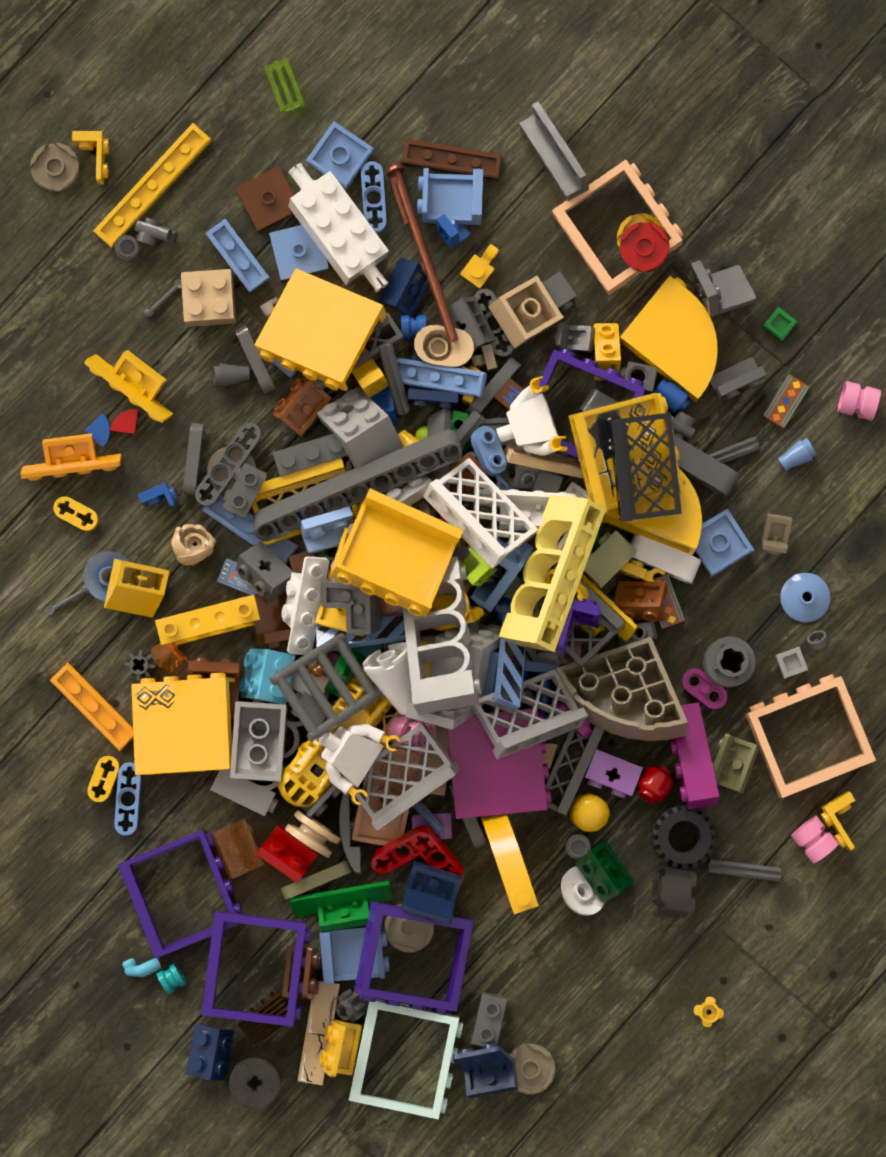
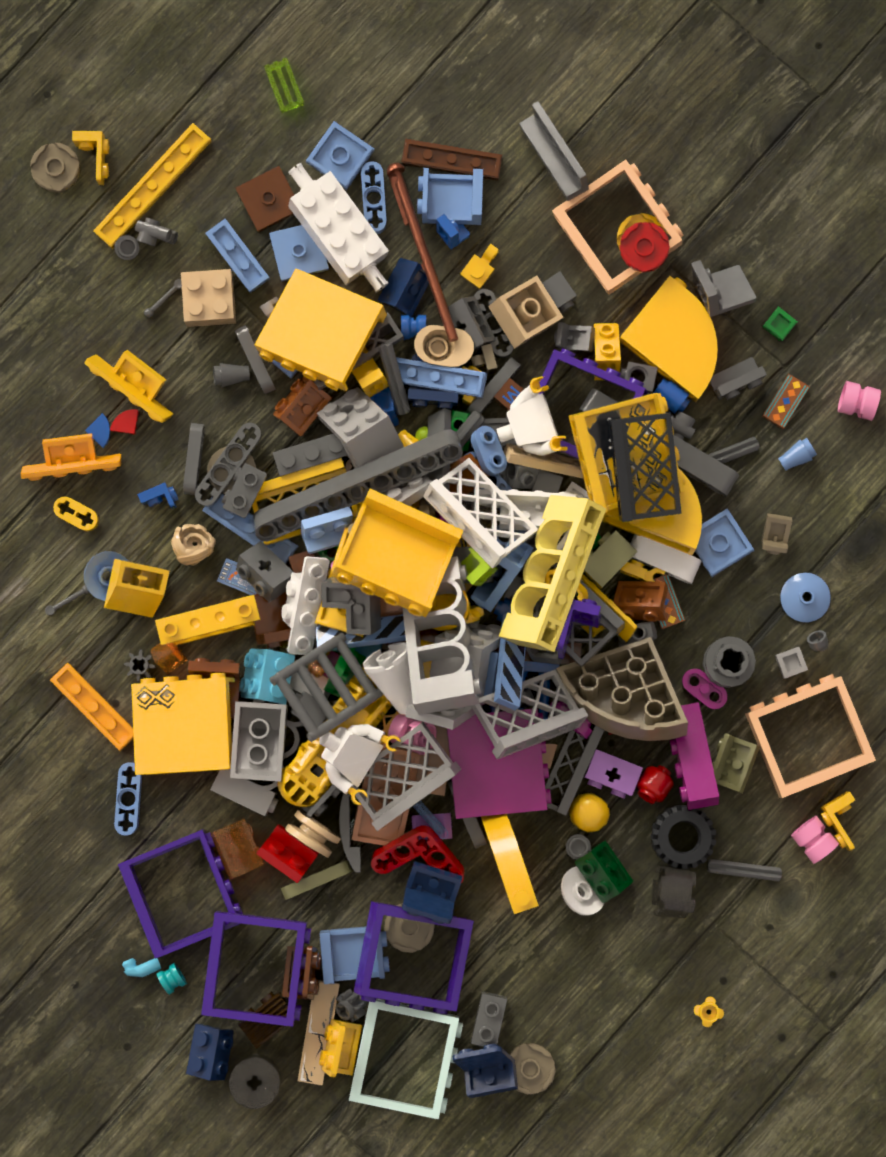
yellow beam [88,756,121,802] -> none
green bracket [290,881,393,933] -> none

